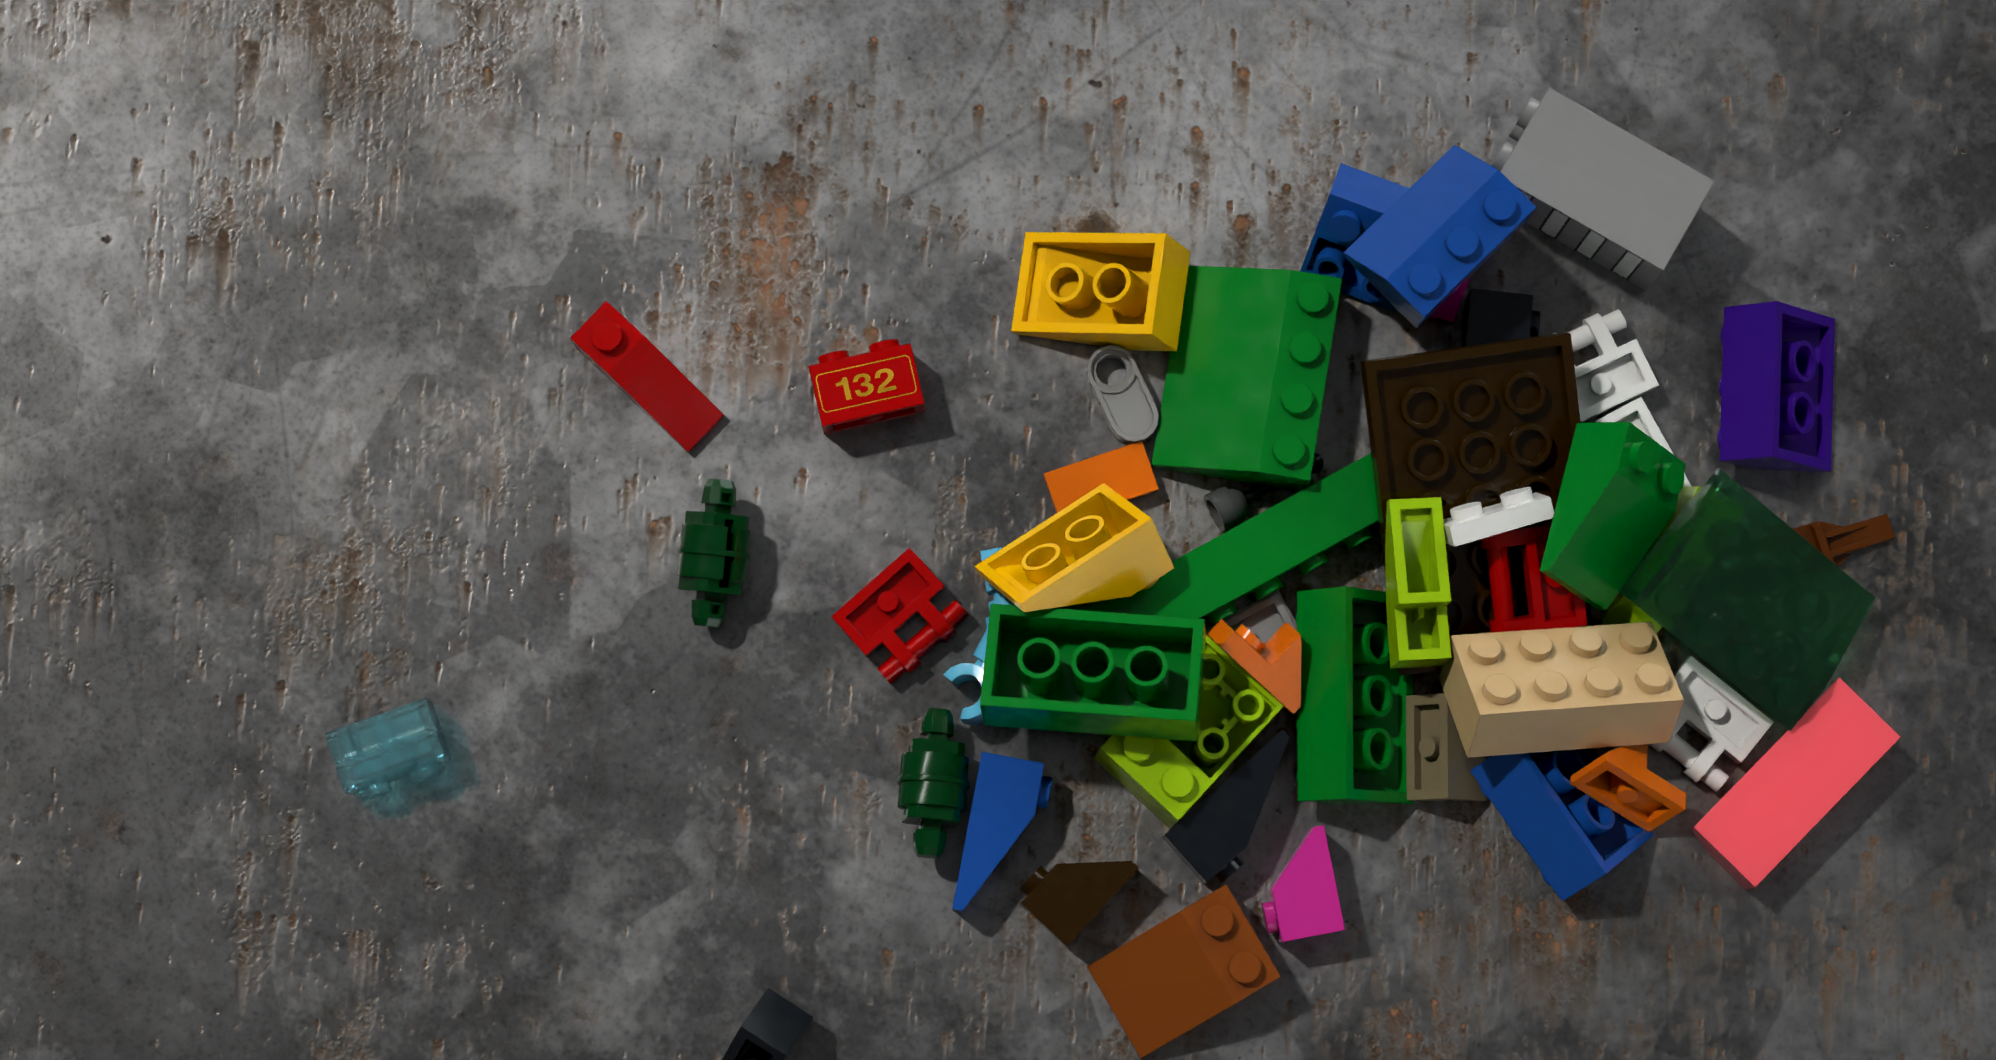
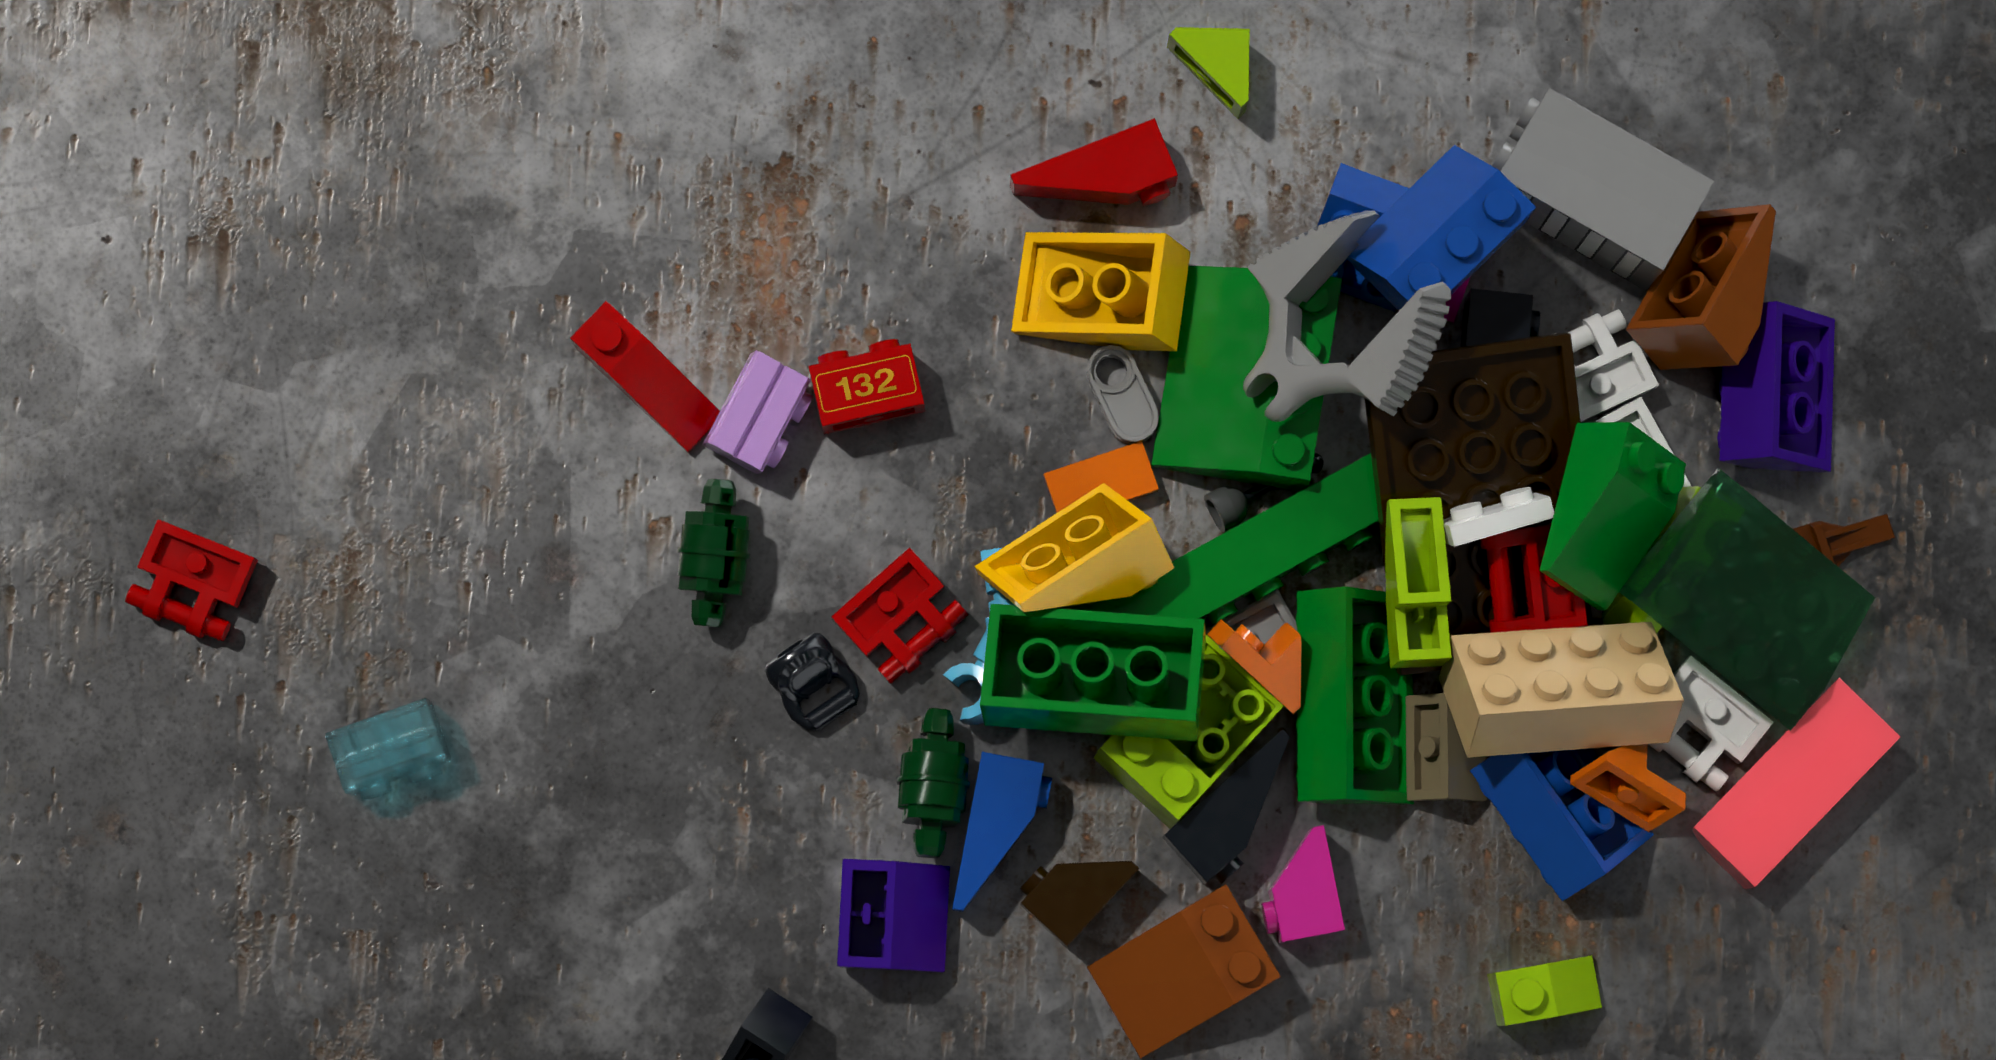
none -> red plate [125,519,258,641]
none -> lavender brick [702,350,813,474]
none -> black piece [765,632,860,732]
none -> dark purple slope [837,859,950,972]
none -> red slope [1010,118,1178,206]
none -> lime slope [1167,27,1250,119]
none -> light grey piece [1243,210,1451,422]
none -> lime slope [1487,955,1602,1026]
none -> dark orange slope [1626,204,1776,370]

